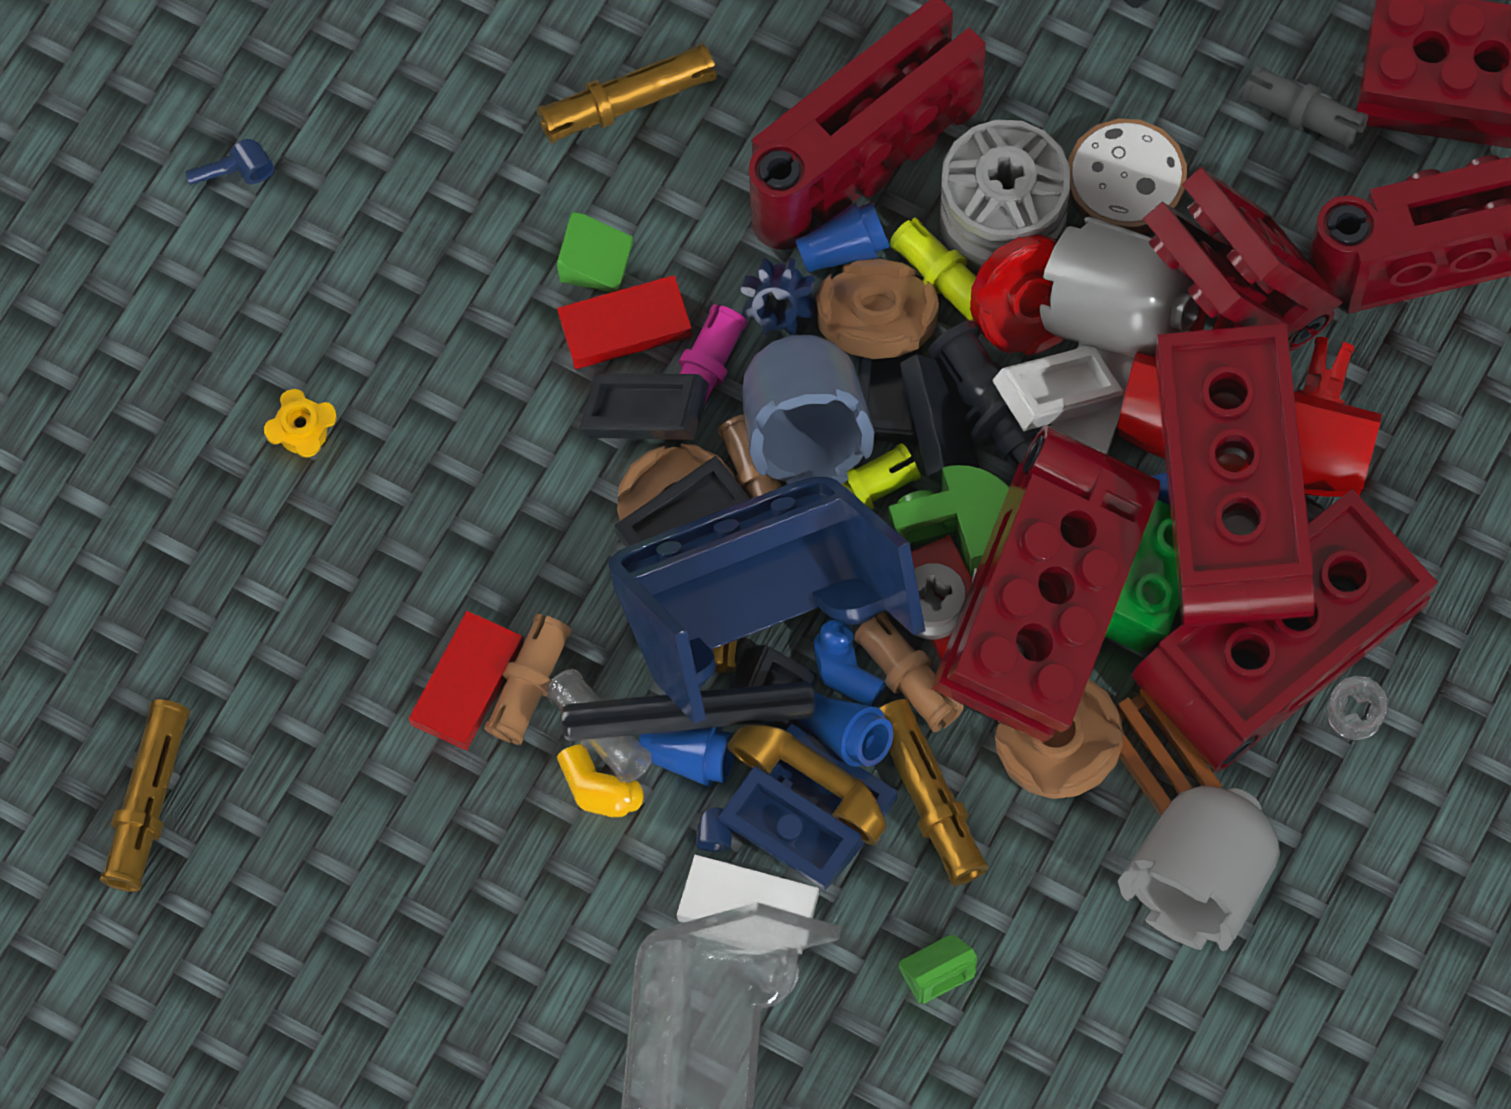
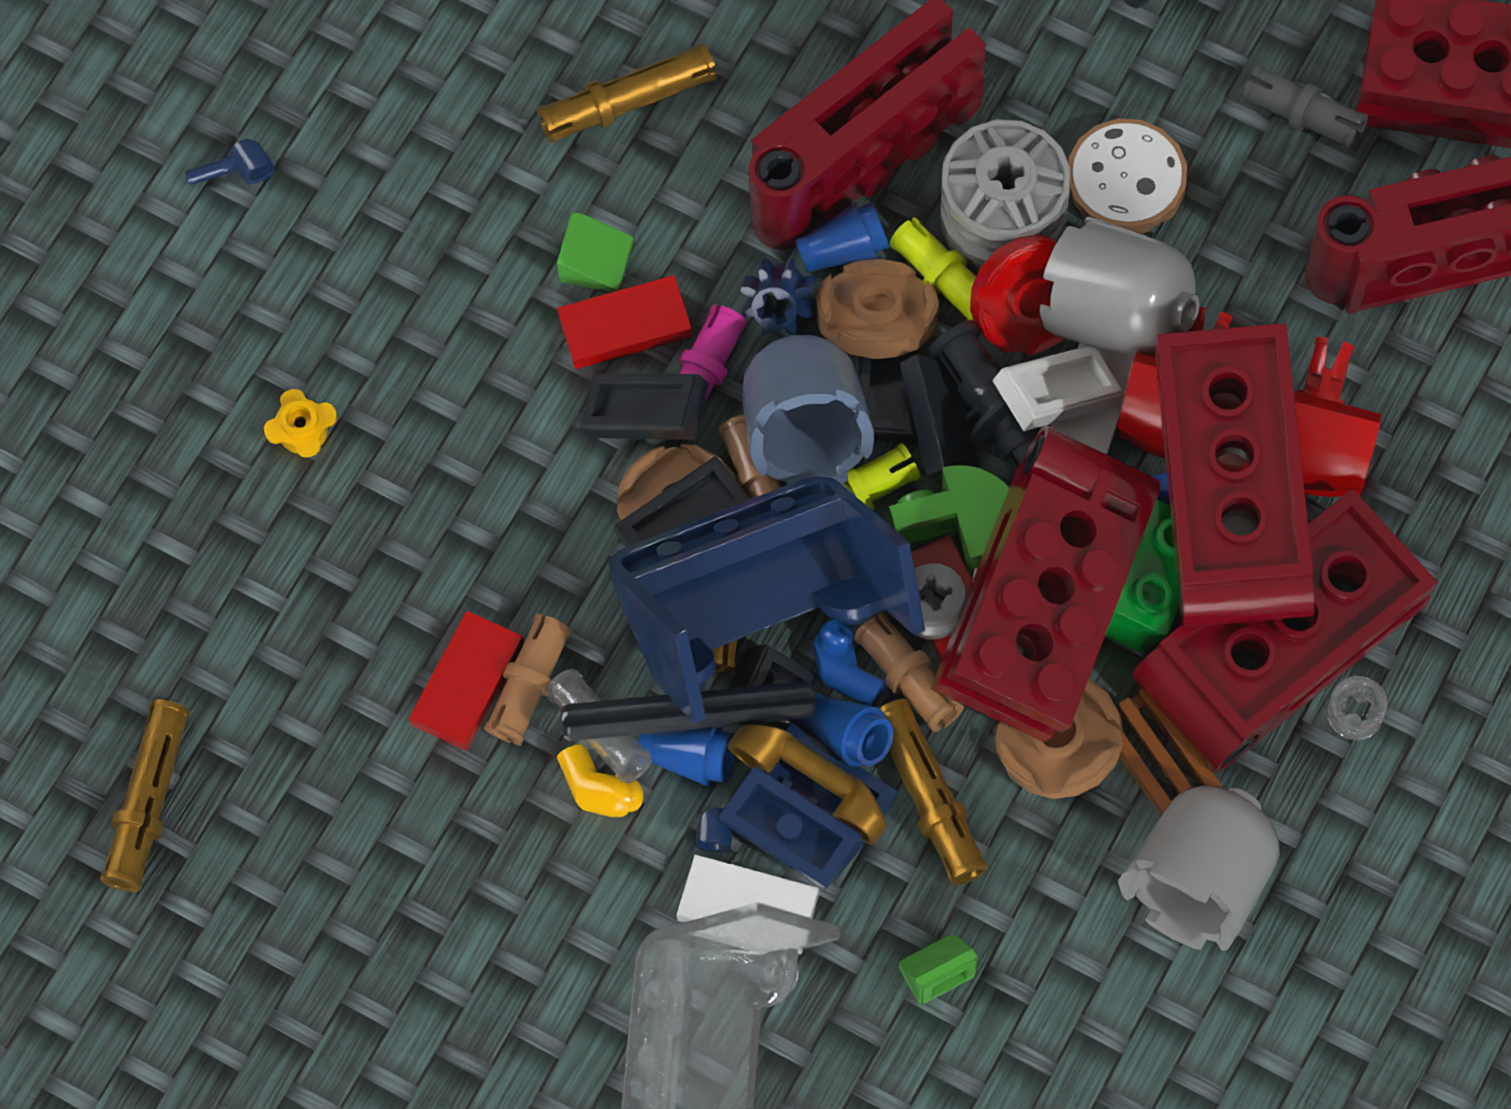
dark red hinge [1143,167,1343,351] -> none

